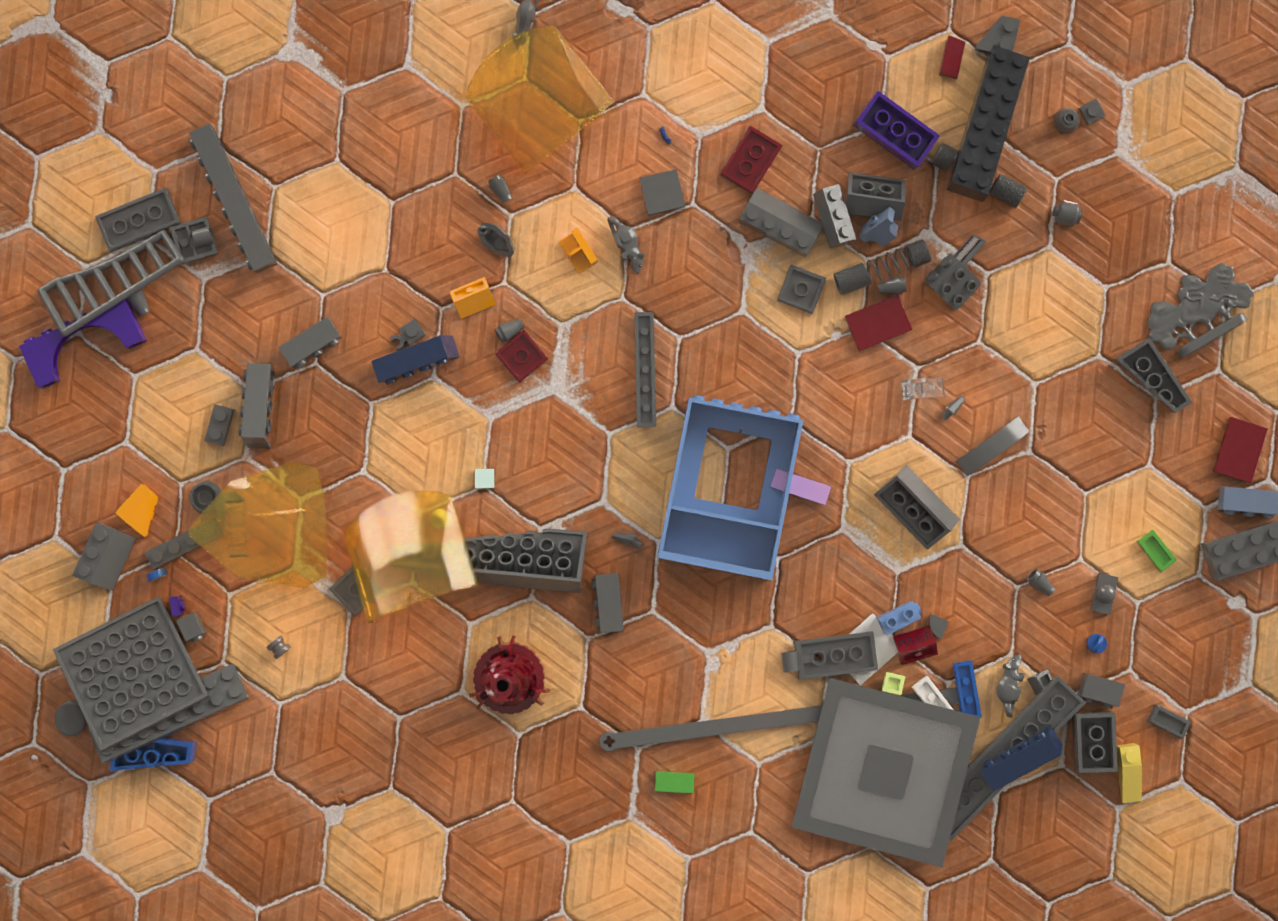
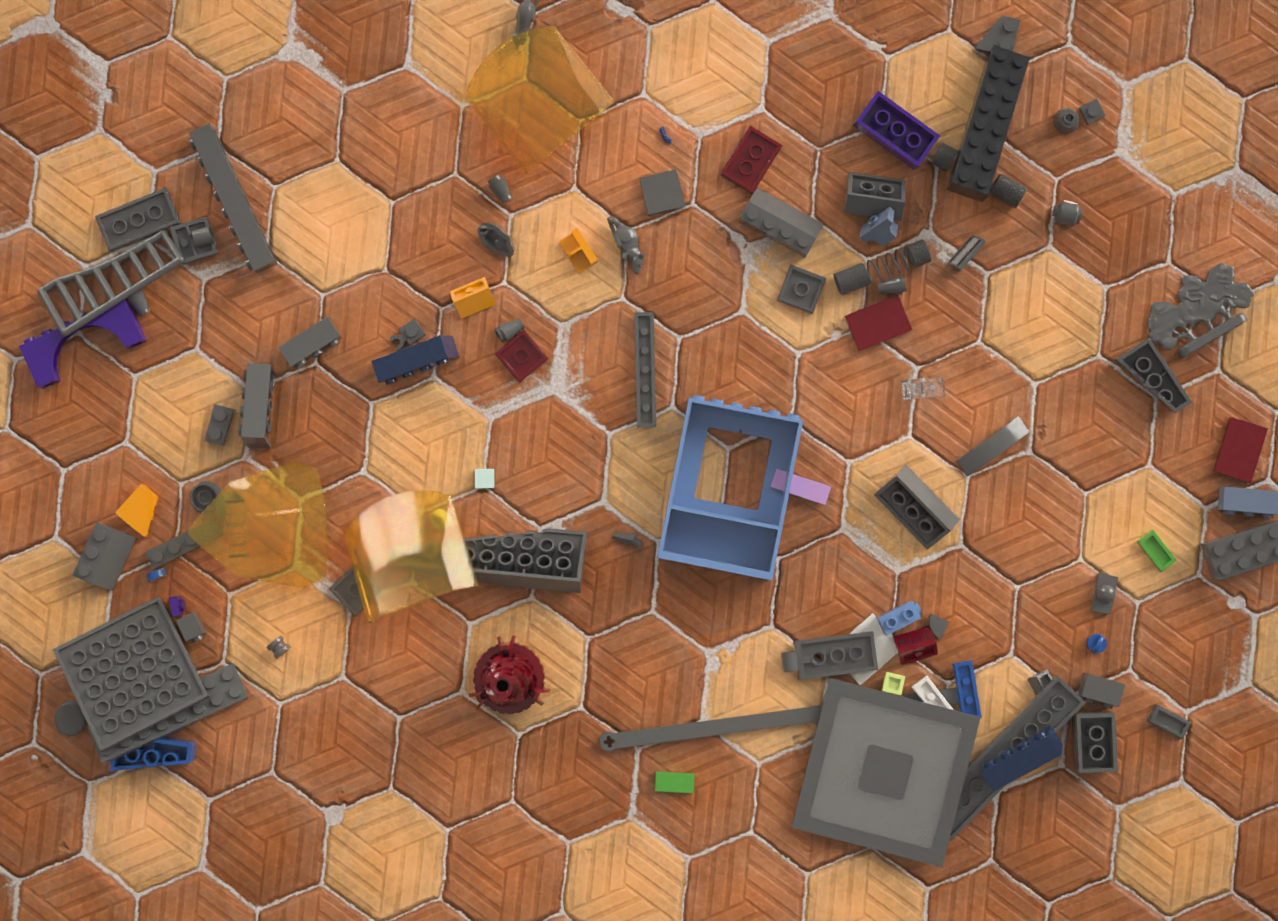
dark grey brick [592,573,624,633] -> none
brick [813,184,856,249] -> none
dark grey bracket [924,253,981,310] -> none
dark red slope [939,35,966,79] -> none
dark grey bar [941,395,965,420] -> none
dark grey animal [996,654,1025,718] -> none
dark grey cone [1027,569,1055,597] -> none
light yellow slope [1117,743,1142,803] -> none

